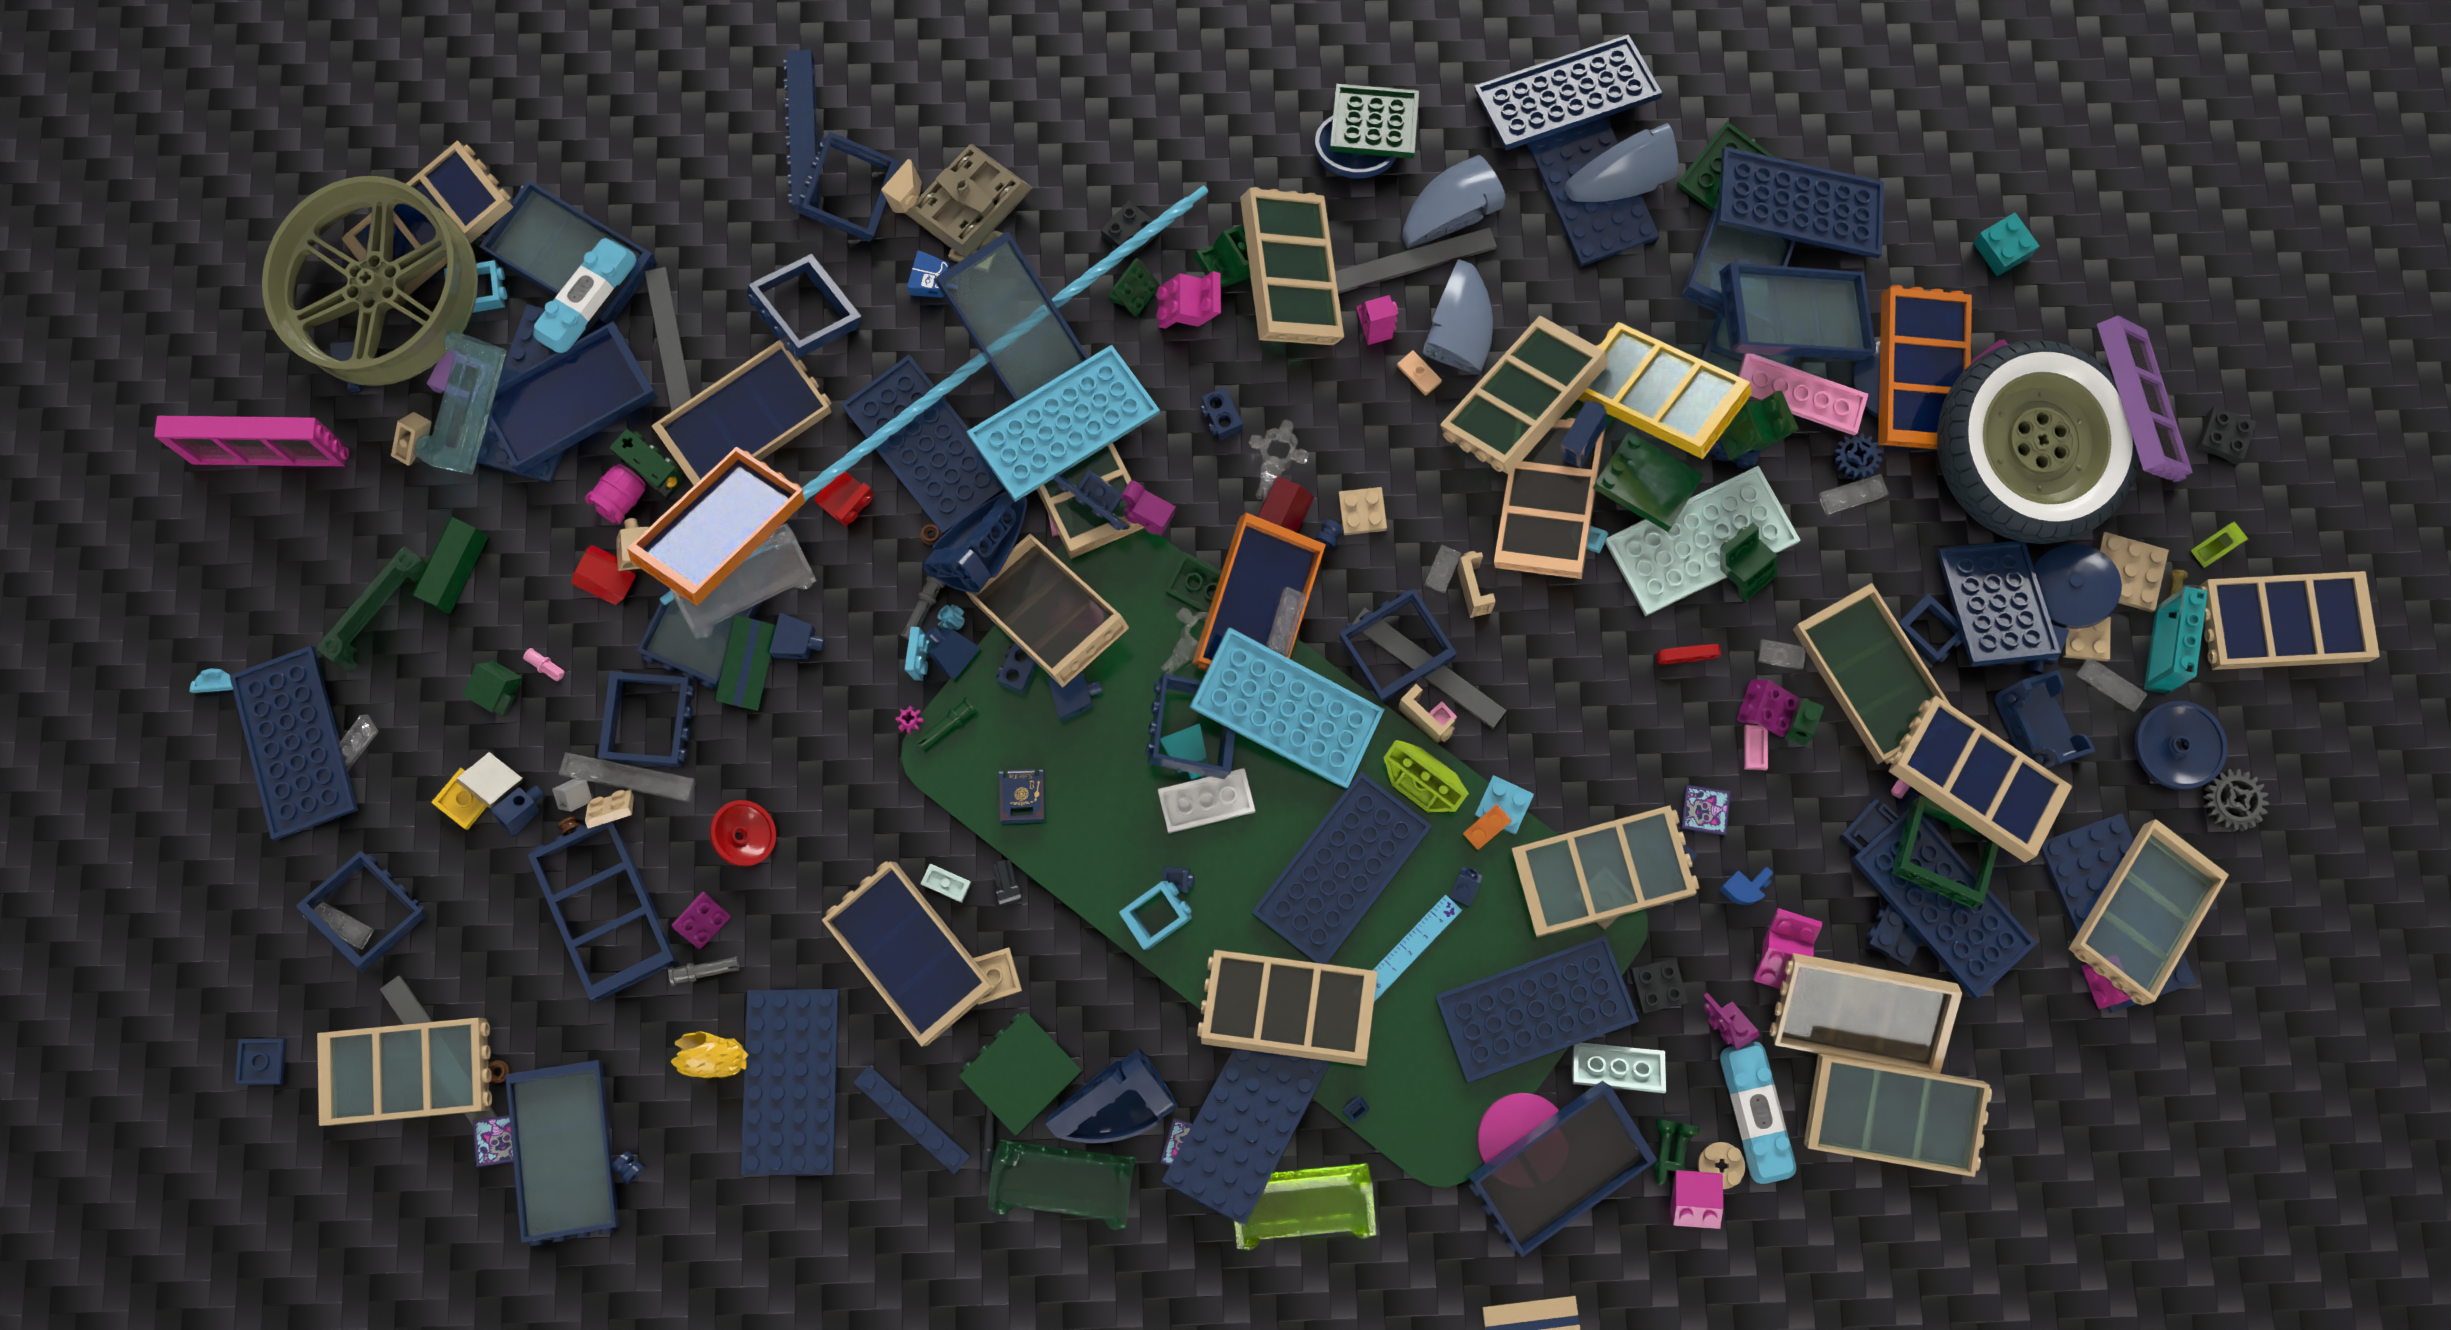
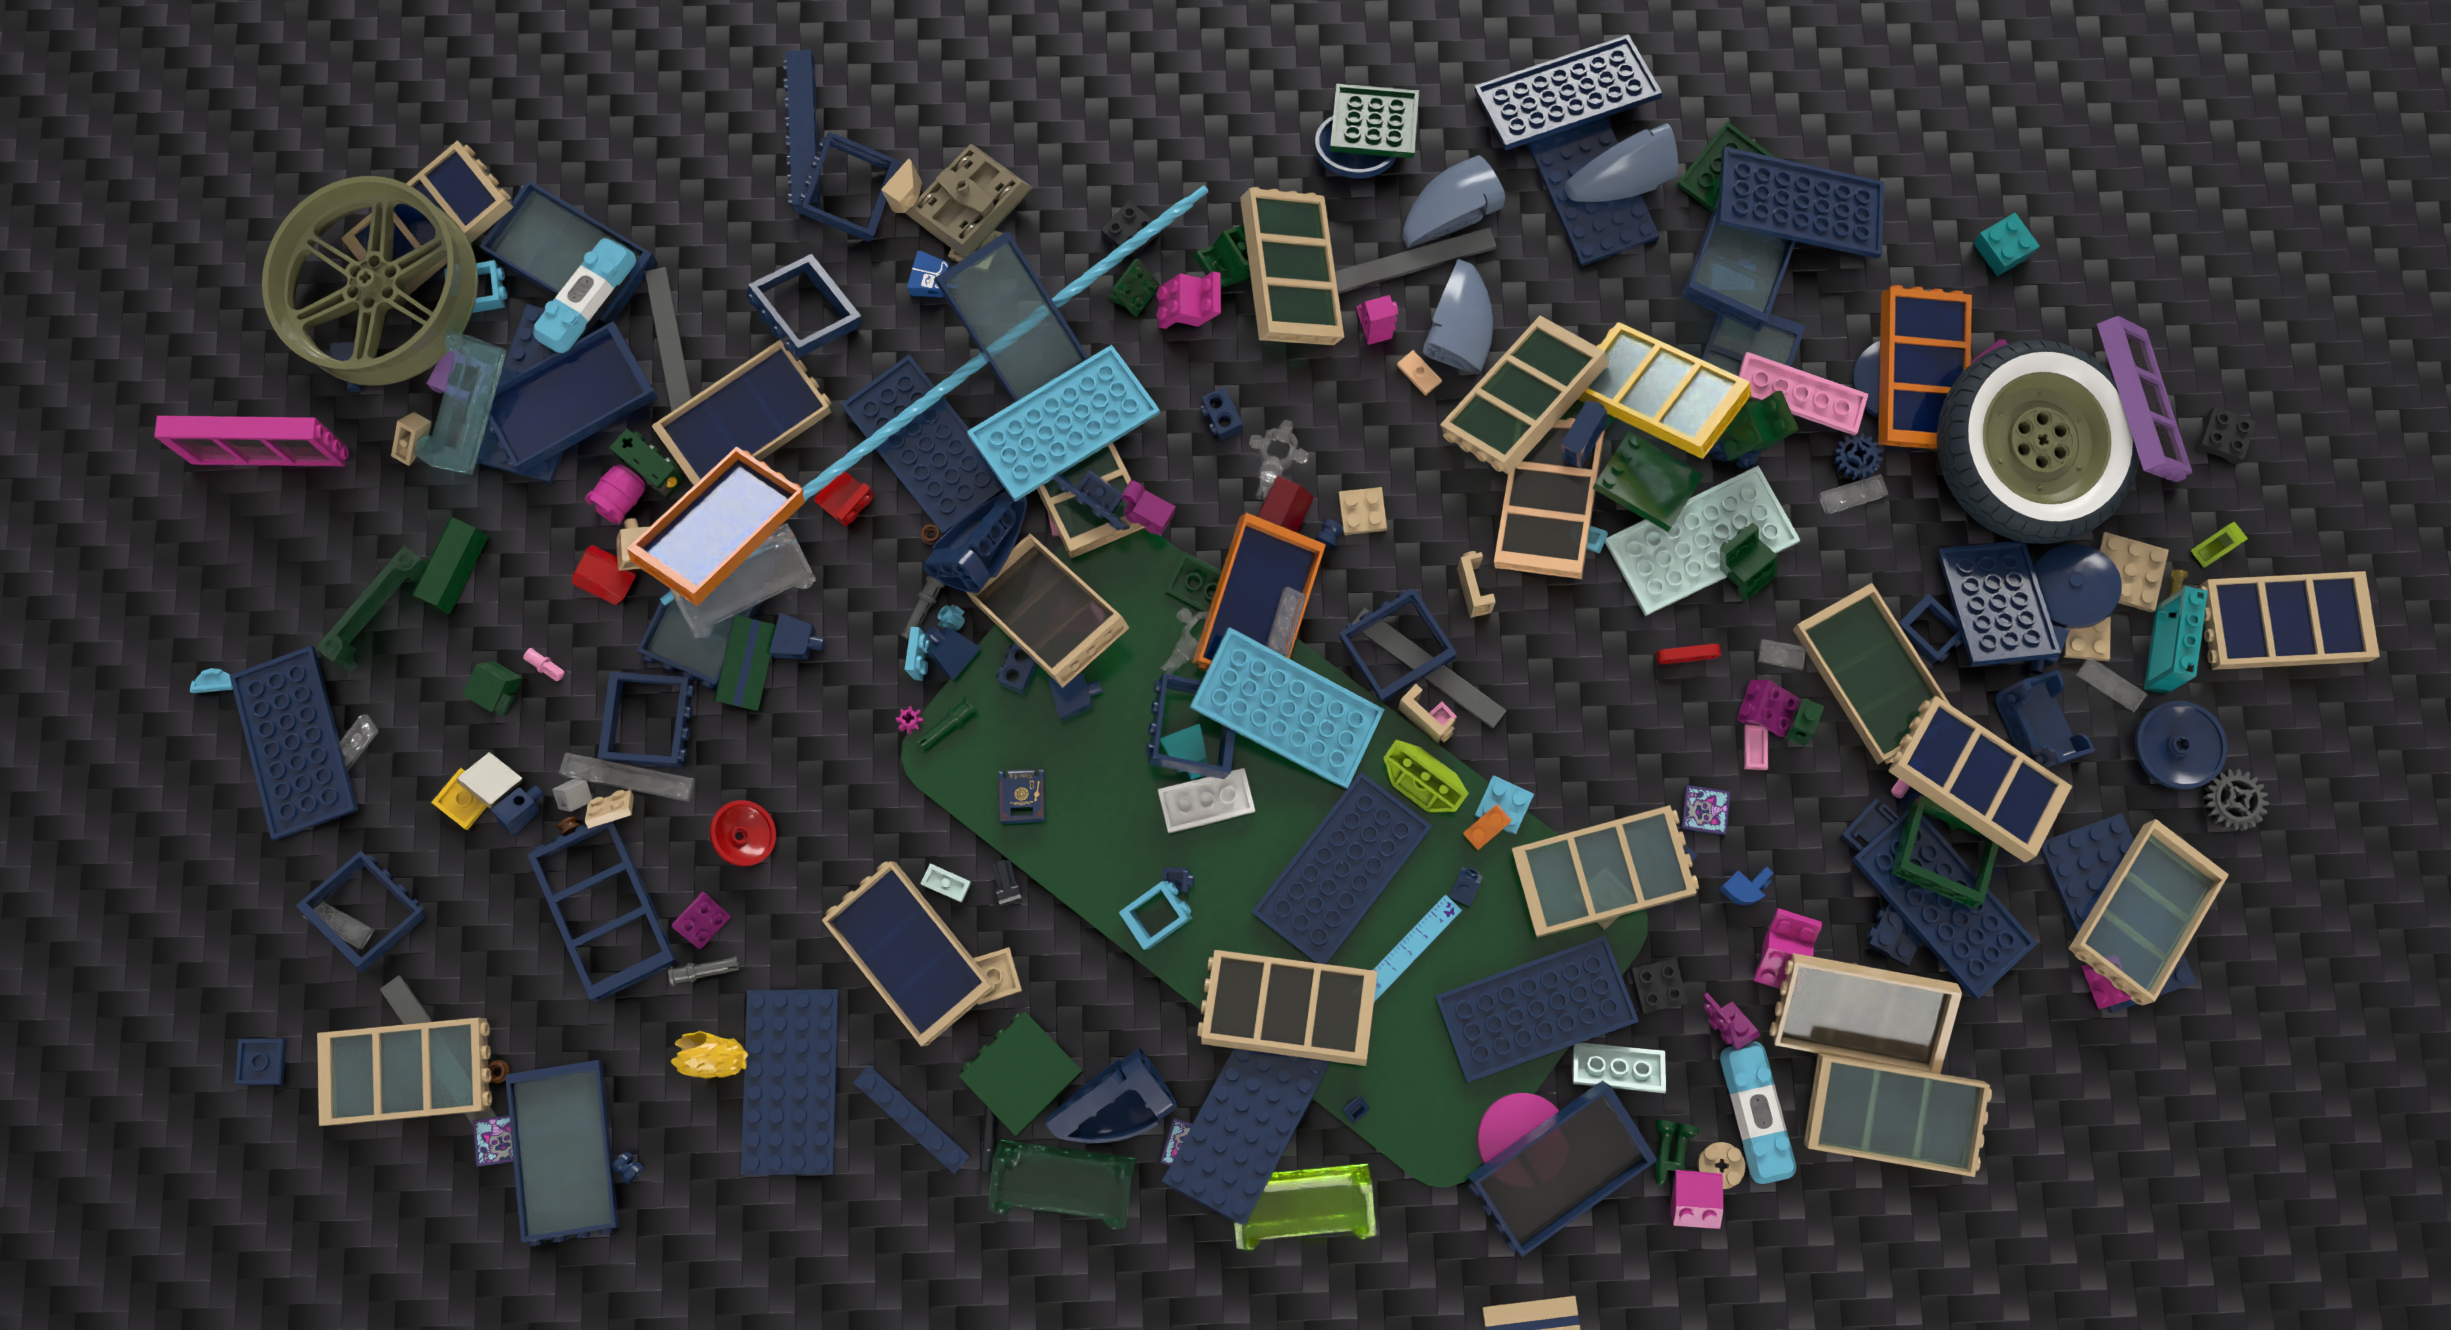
clear plate [1425,545,1461,593] -> none
window [1719,263,1876,360] -> none

